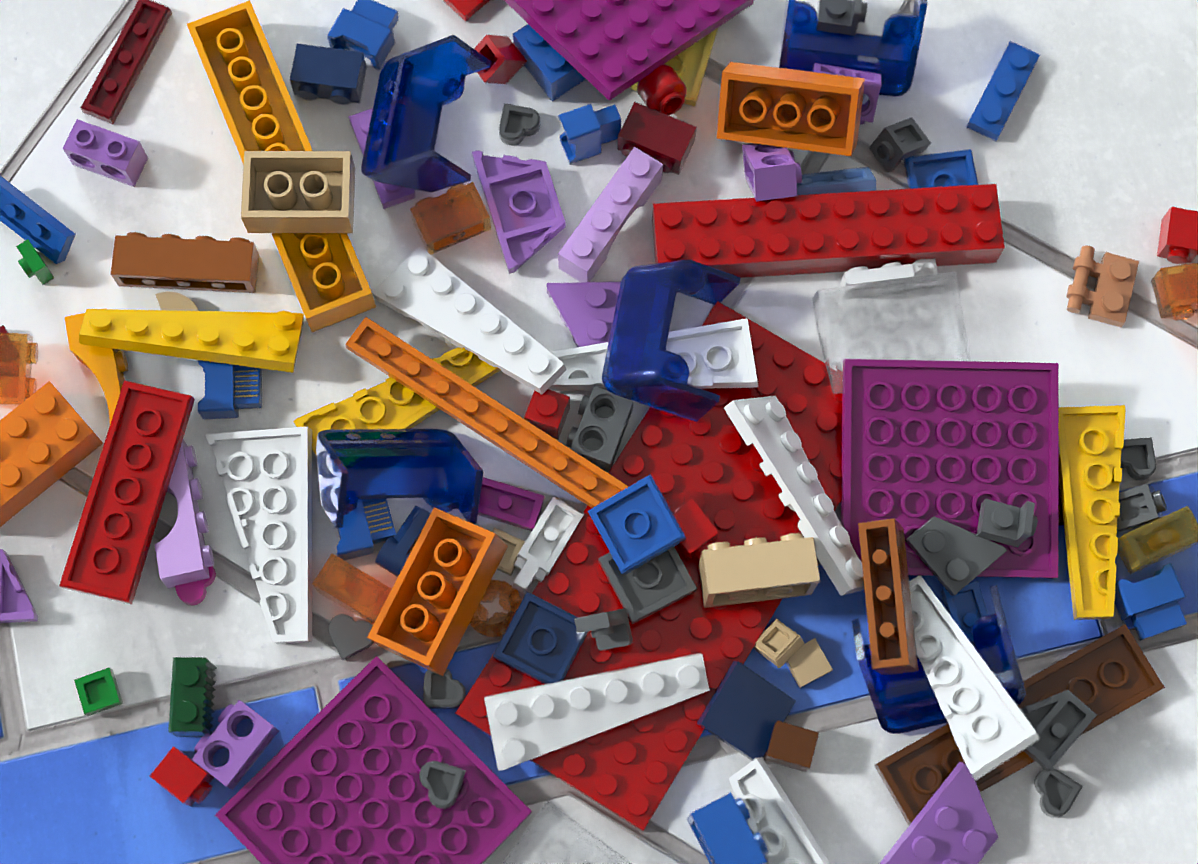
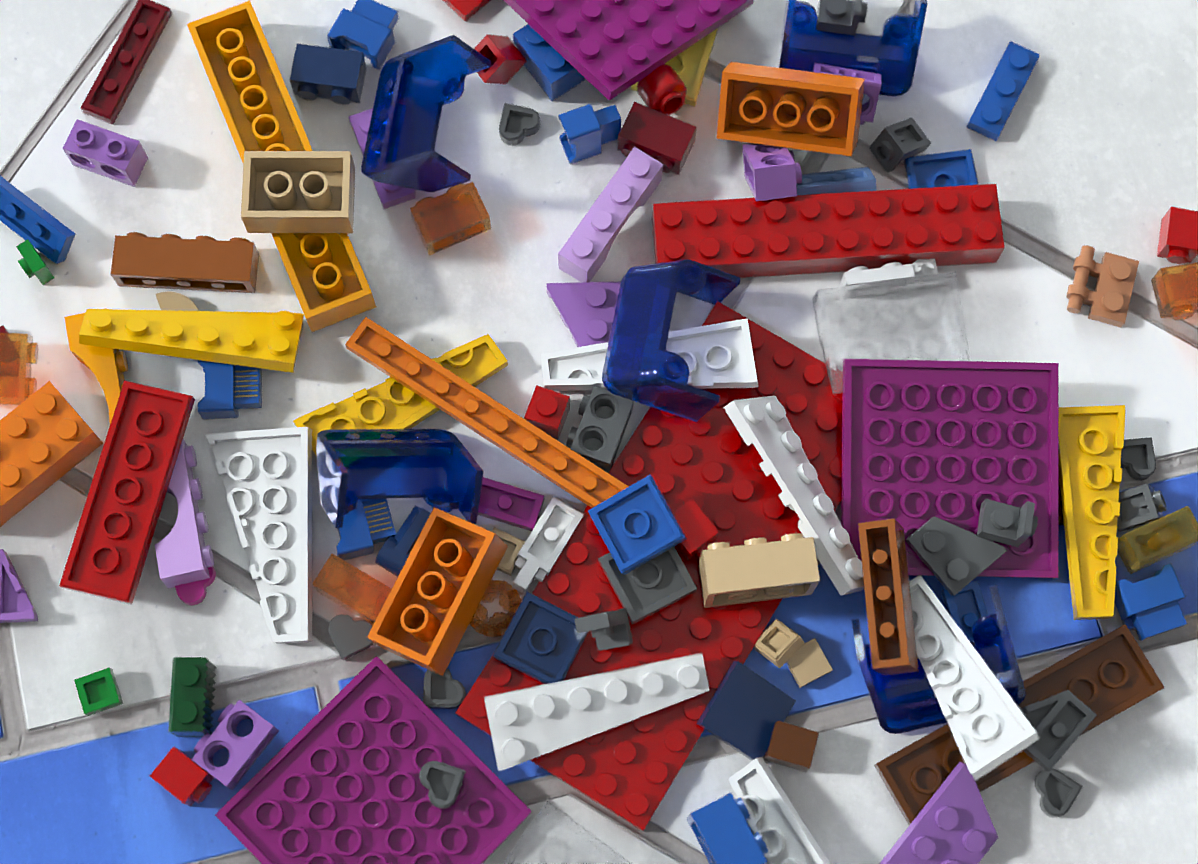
white wing [372,246,566,394] -> none
medium lavender wing [472,150,566,274] -> none

